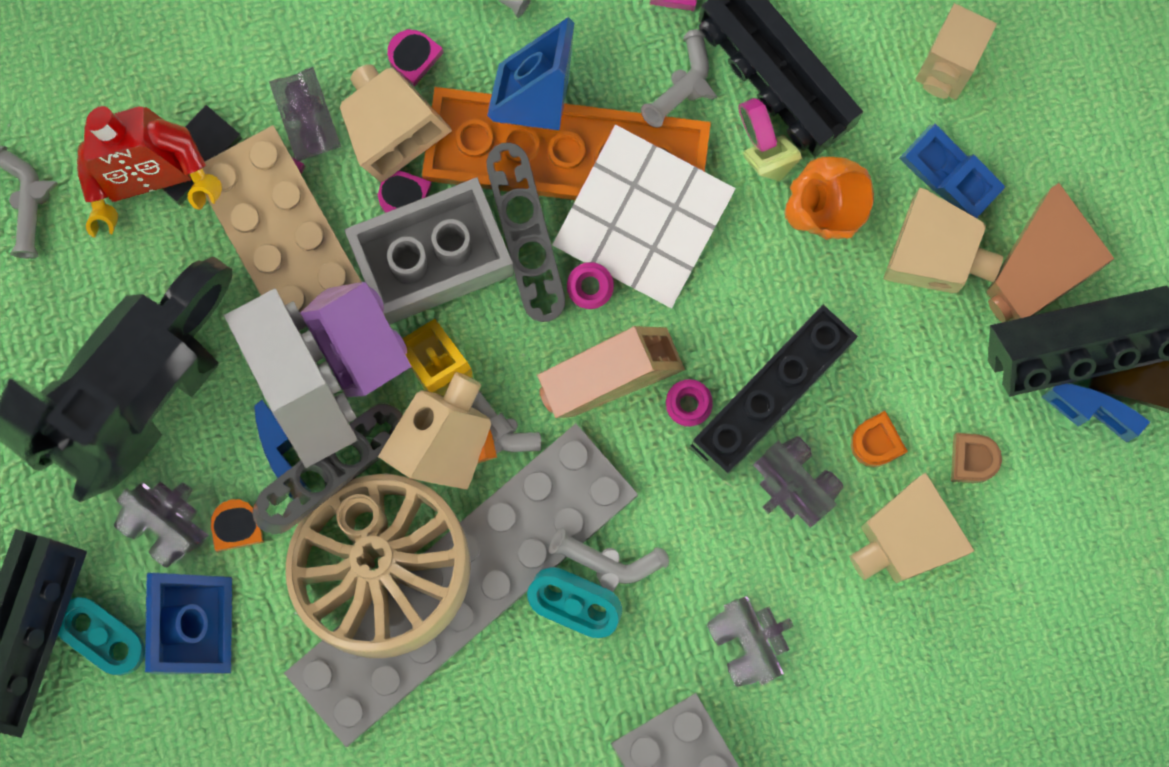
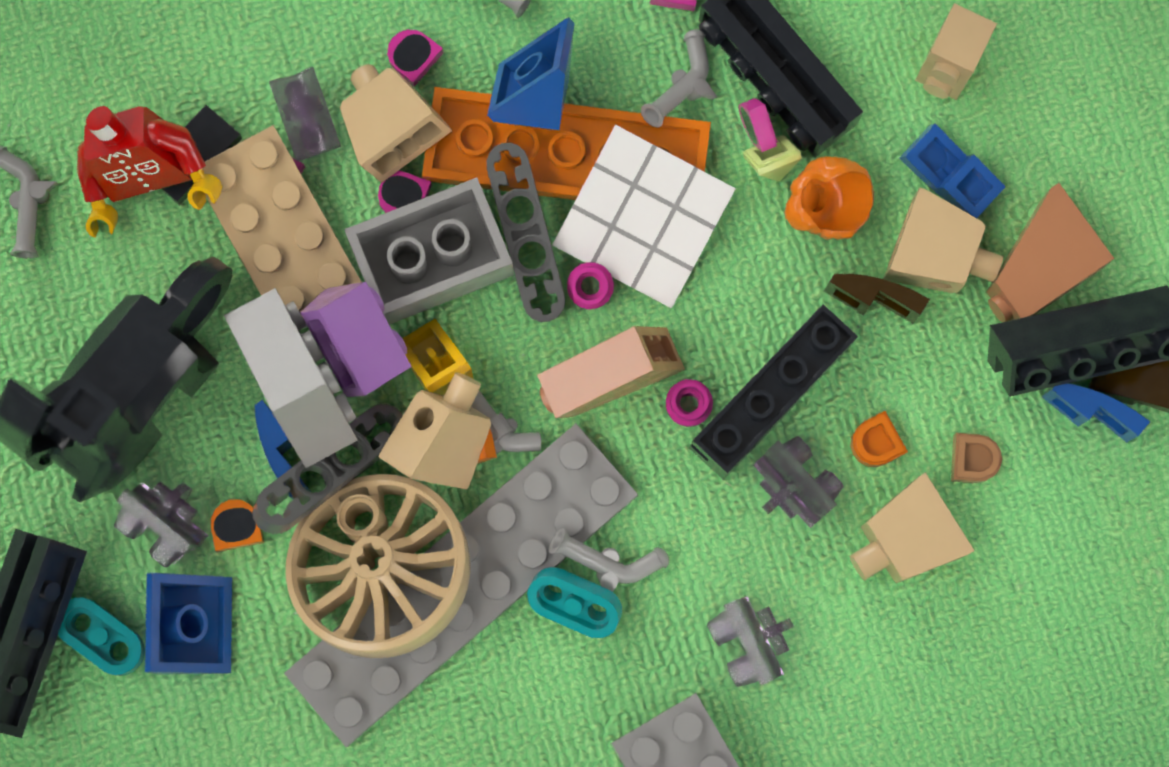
none -> dark brown slope [824,274,930,324]

